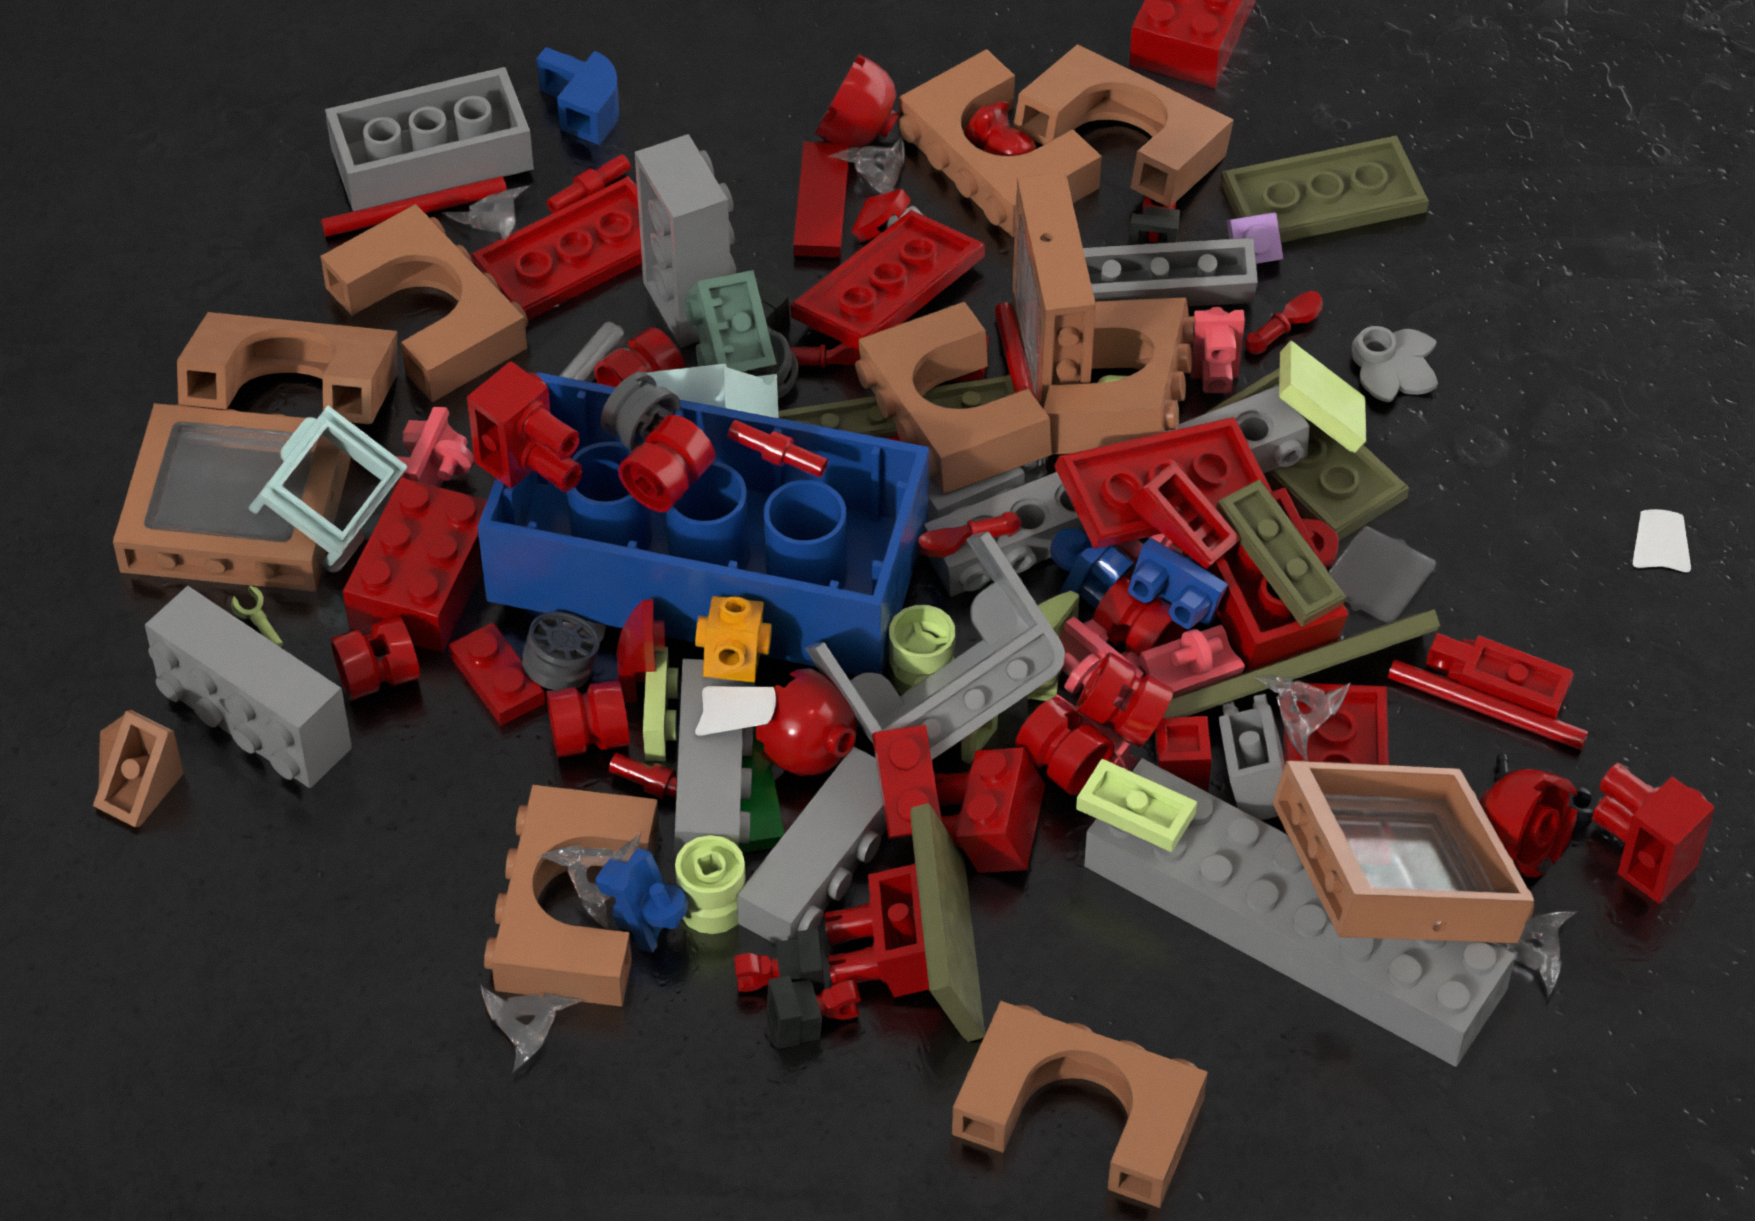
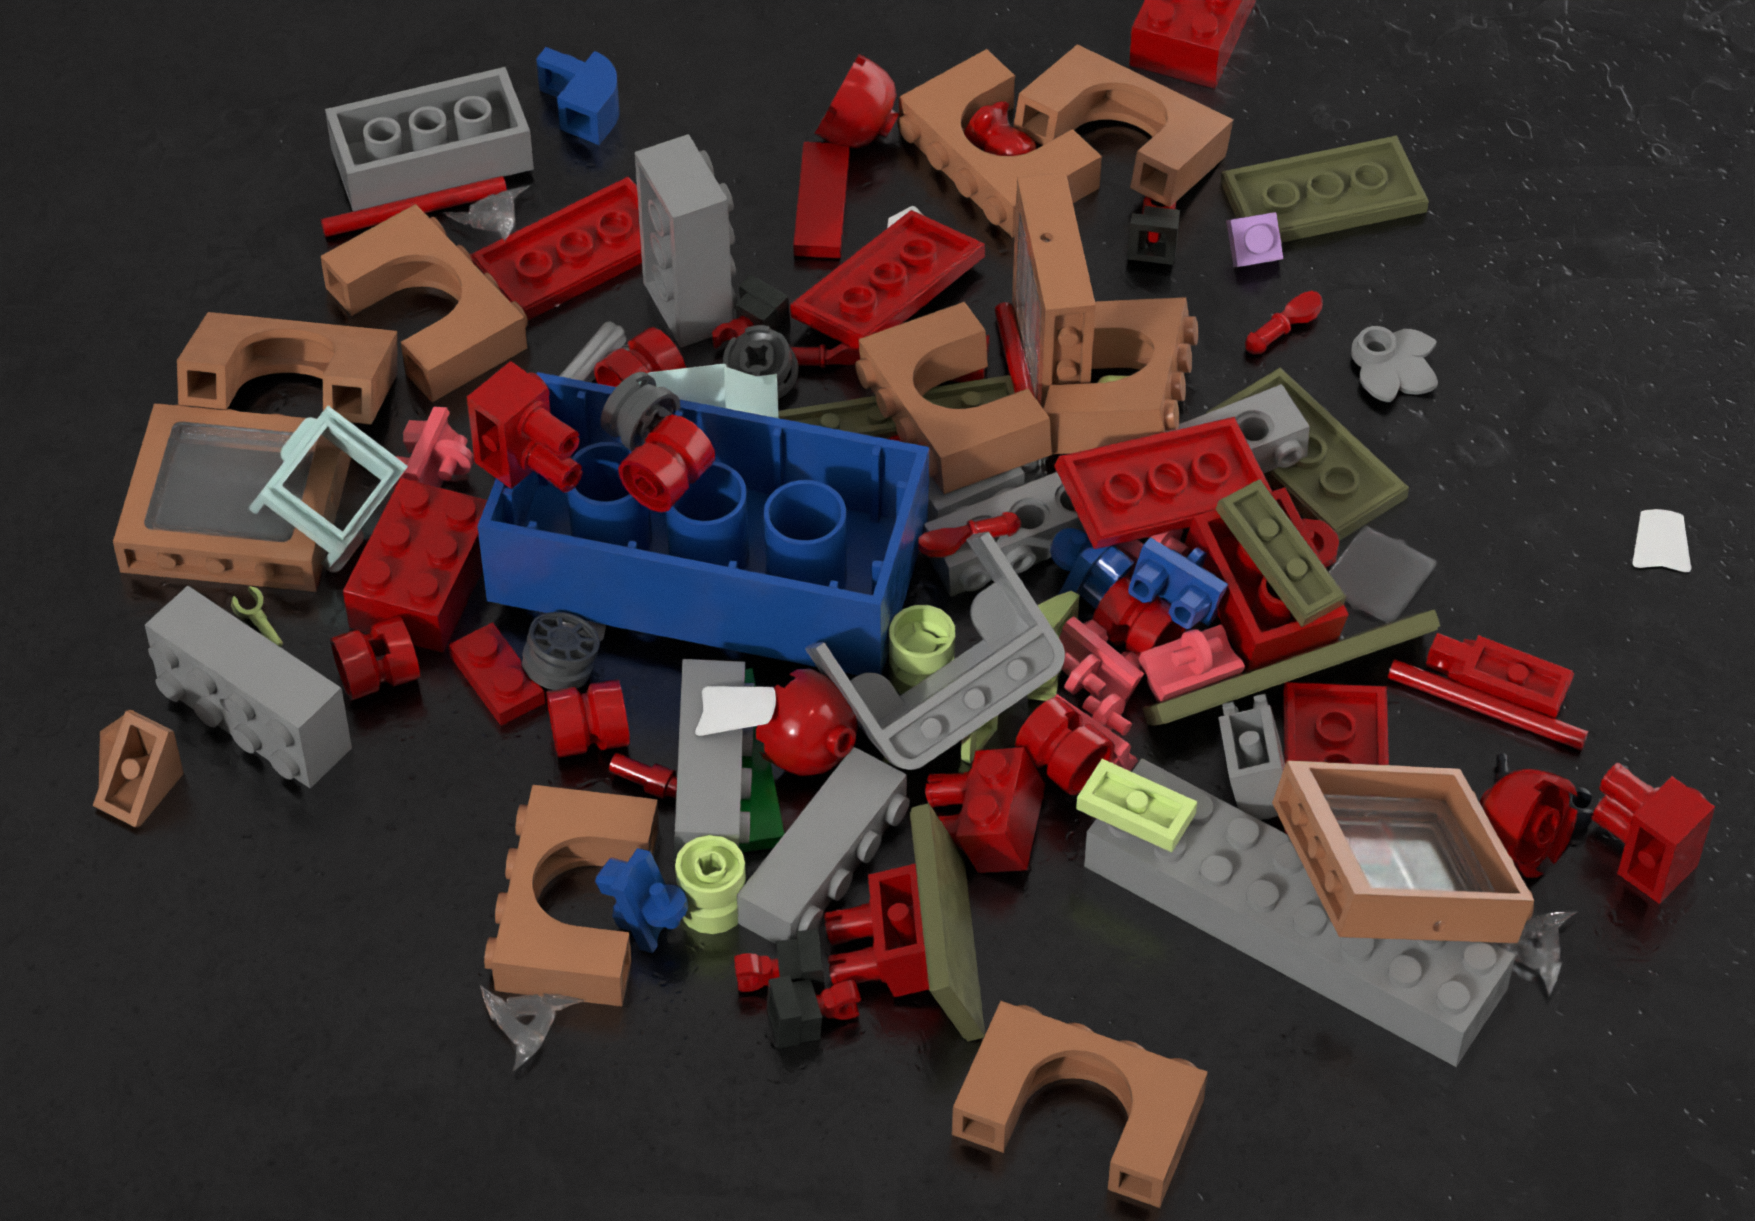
clear piece [536,830,642,930] -> none
red bar [546,154,631,213] -> none
red slope [617,599,665,703] -> none
yellowish green plate [643,647,679,761] -> none
sand green bracket [684,270,776,373] -> none
light orange brick [695,596,772,683] -> none
red bar [727,420,828,478] -> none
clear piece [829,135,905,194] -> none
red tile [851,188,911,243] -> none
red plate [872,725,942,839] -> none
red wheel [1075,652,1174,748] -> none
light grey brick [1083,238,1258,307] -> none
red slope [1128,461,1241,569] -> none
red panel [1154,716,1212,793] -> none
coral hips [1190,307,1245,393] -> none
clear piece [1252,676,1351,762] -> none
yellowish green tile [1279,341,1366,453] -> none

